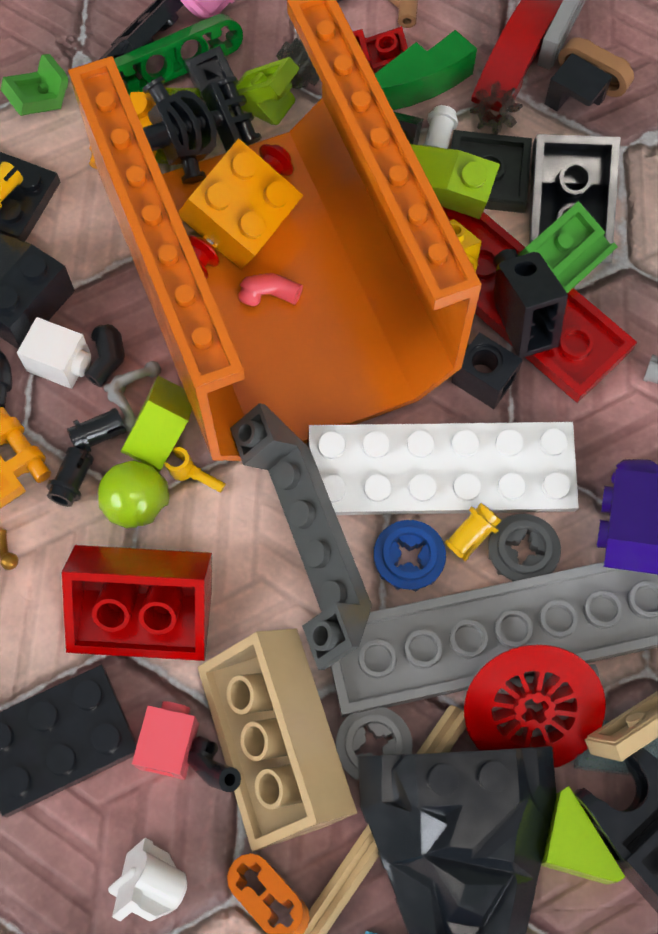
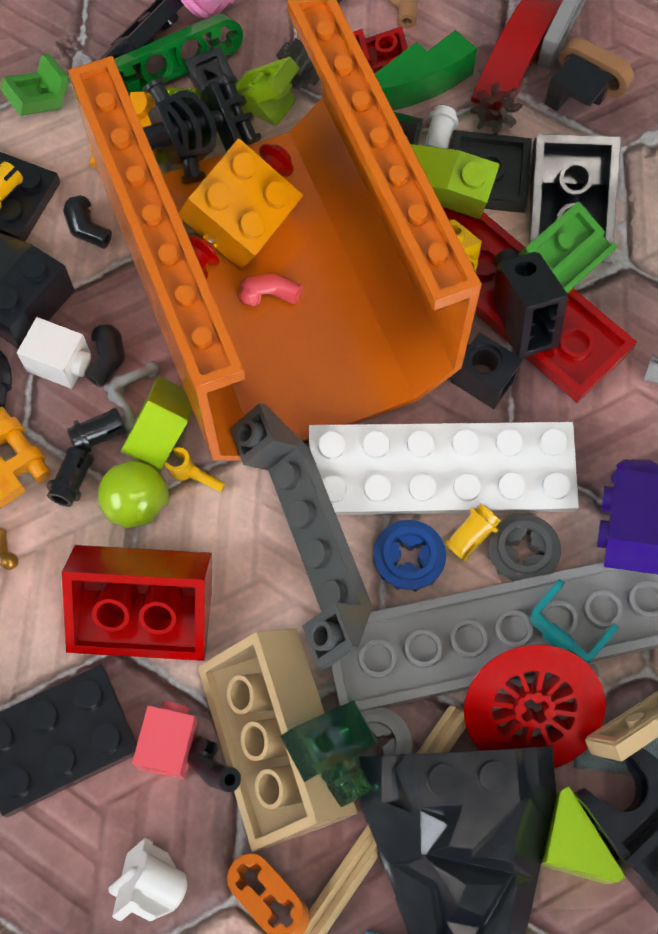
none -> black arm [63,195,112,249]
none -> clear green hinge [281,700,377,807]
none -> teal piece [529,579,619,664]

